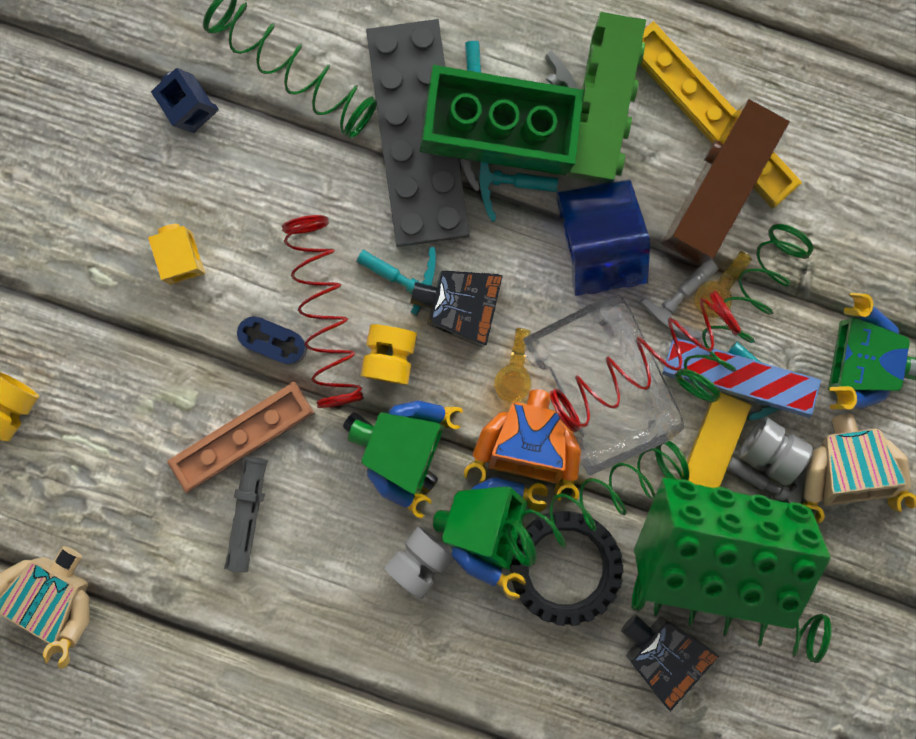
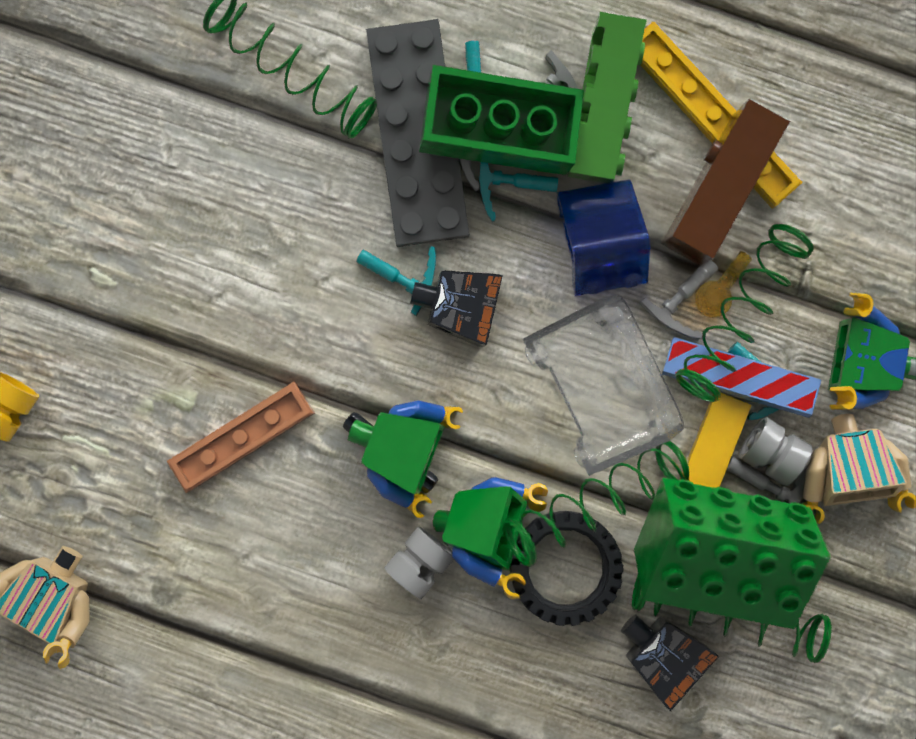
yellow brick [148,224,205,285] -> none
dark blue brick [151,67,219,133] -> none
dark grey pin [224,456,268,573] -> none
dark blue beam [237,316,307,365] -> none
red piece [281,215,365,408] -> none
yellow wheel [360,324,417,385] -> none
orange torso [464,389,581,503] -> none
clear yellow plate [494,328,531,402] -> none
red piece [550,291,741,433] -> none

